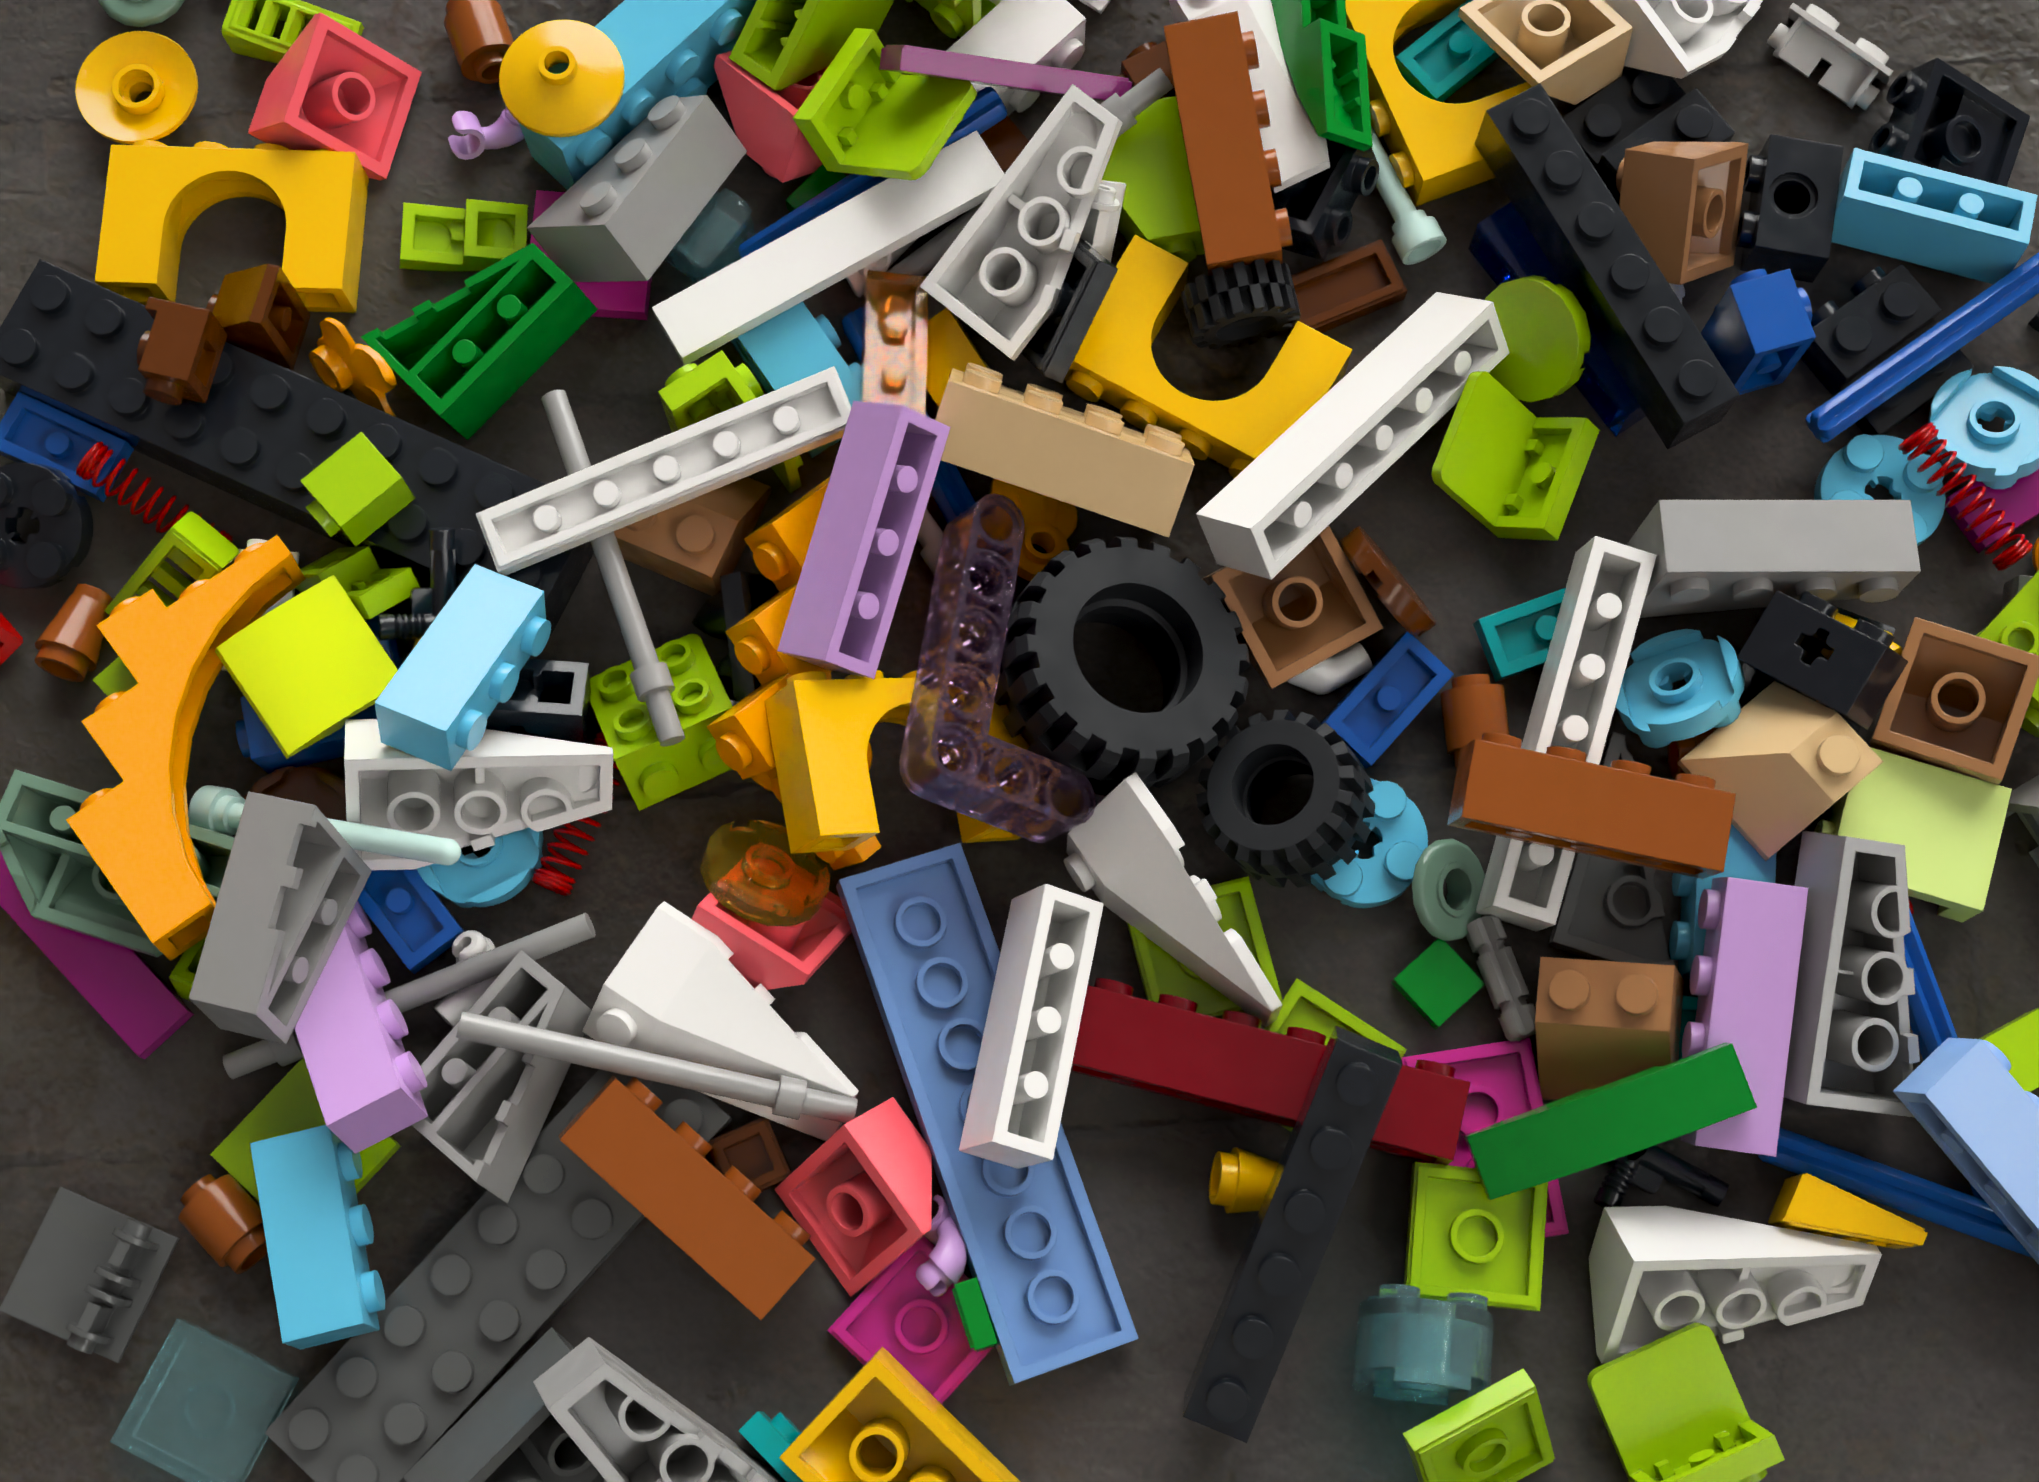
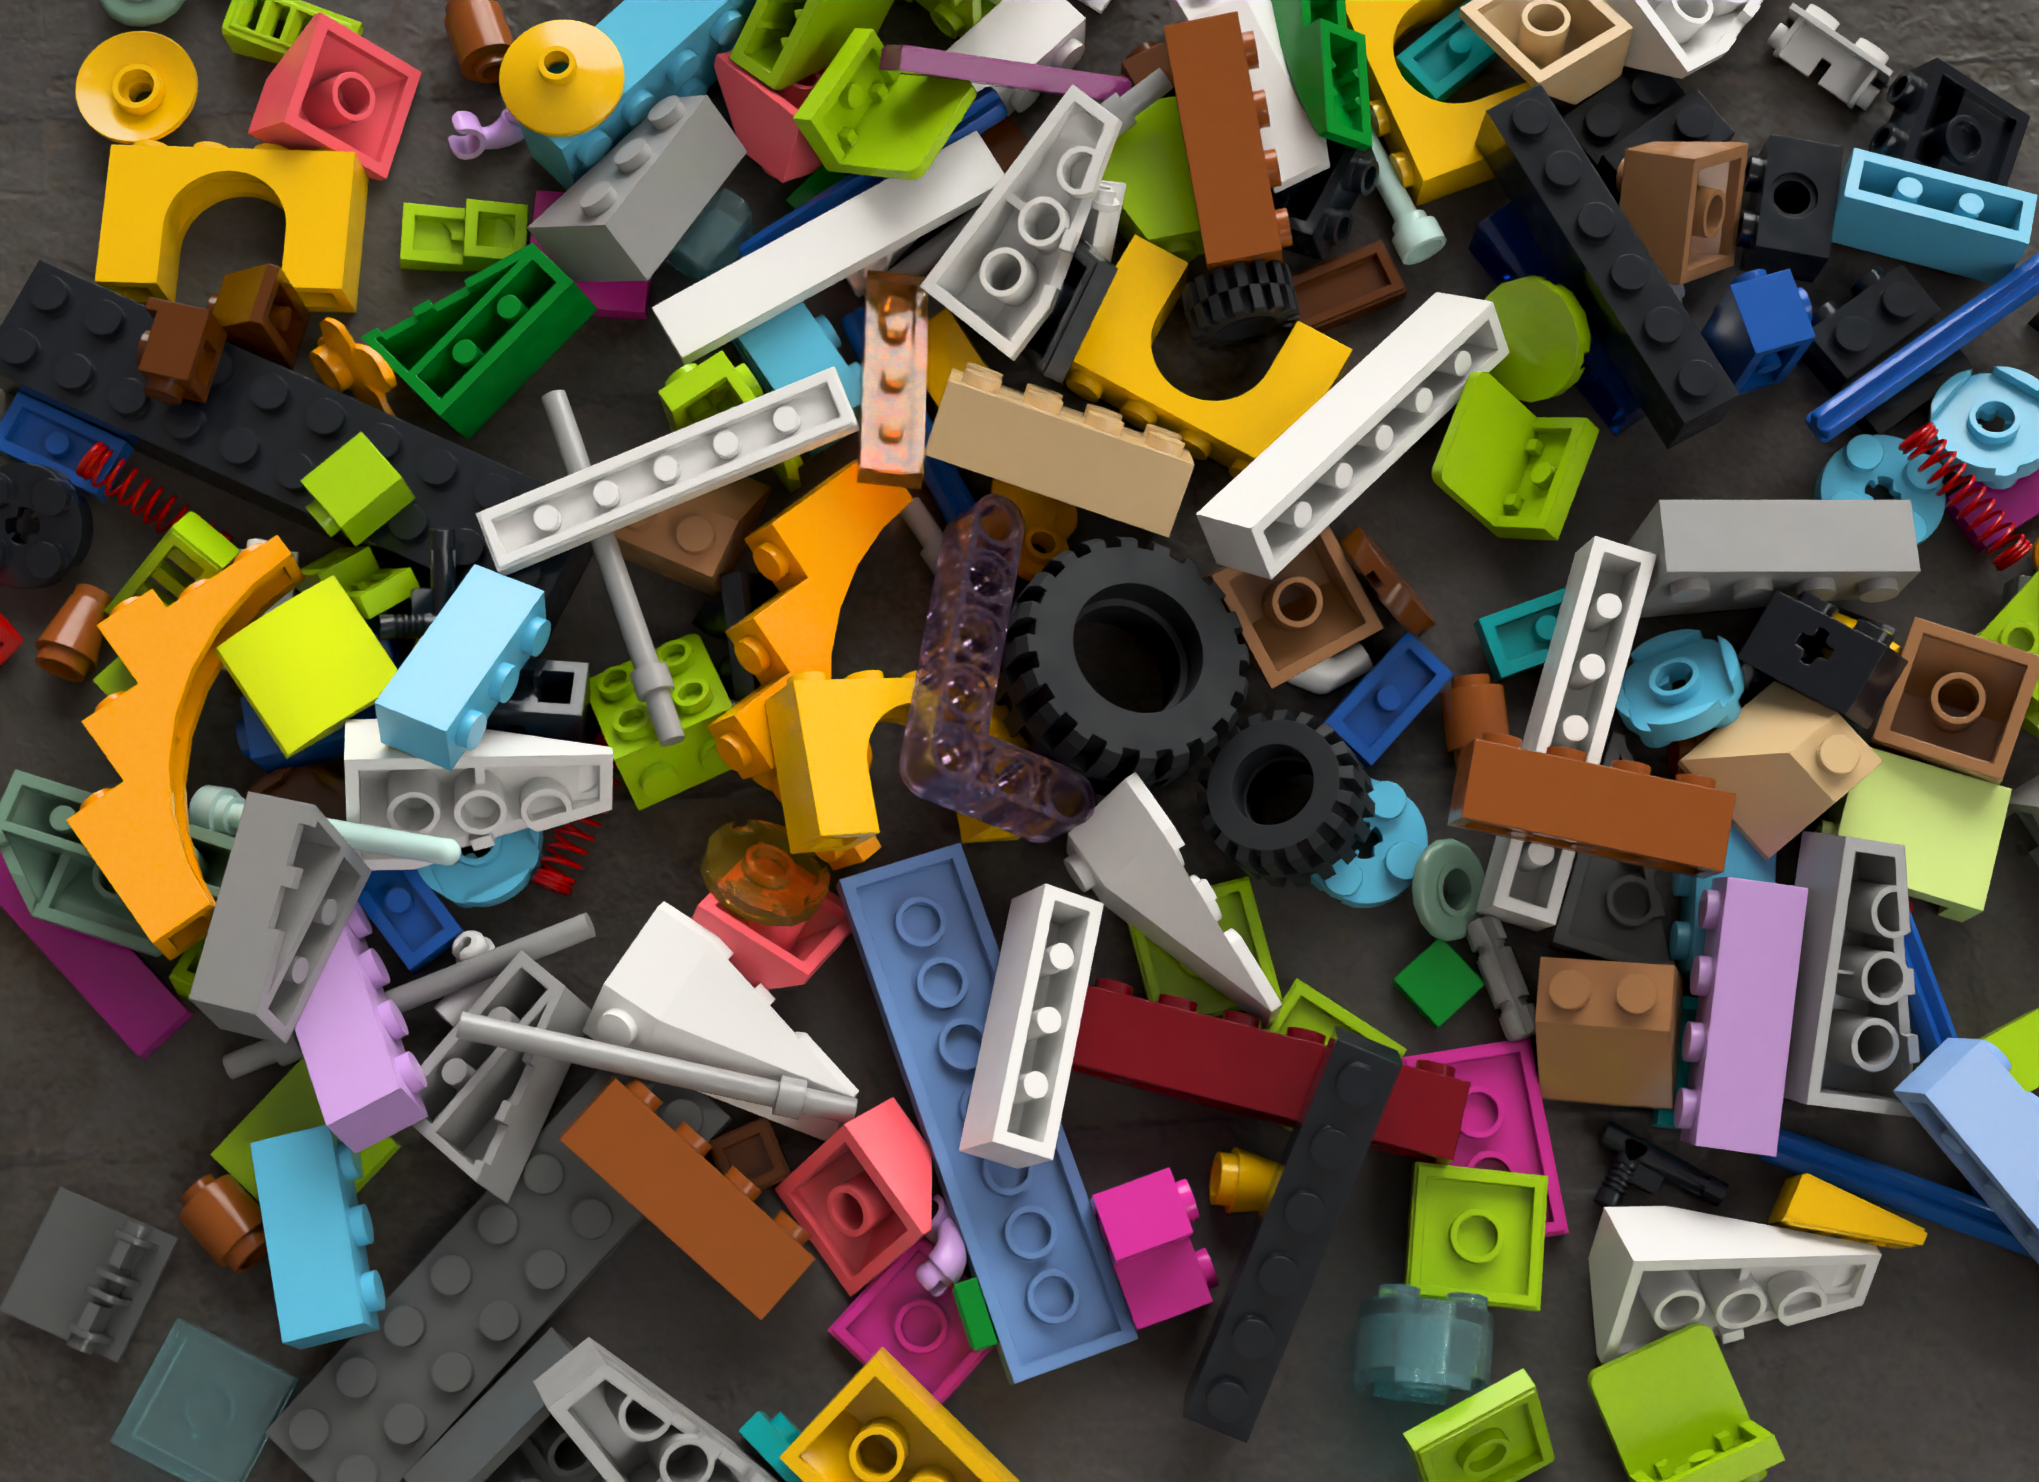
lavender brick [777,401,951,679] -> none
green slope [1464,1043,1757,1200] -> none
none -> dark pink brick [1090,1167,1219,1331]

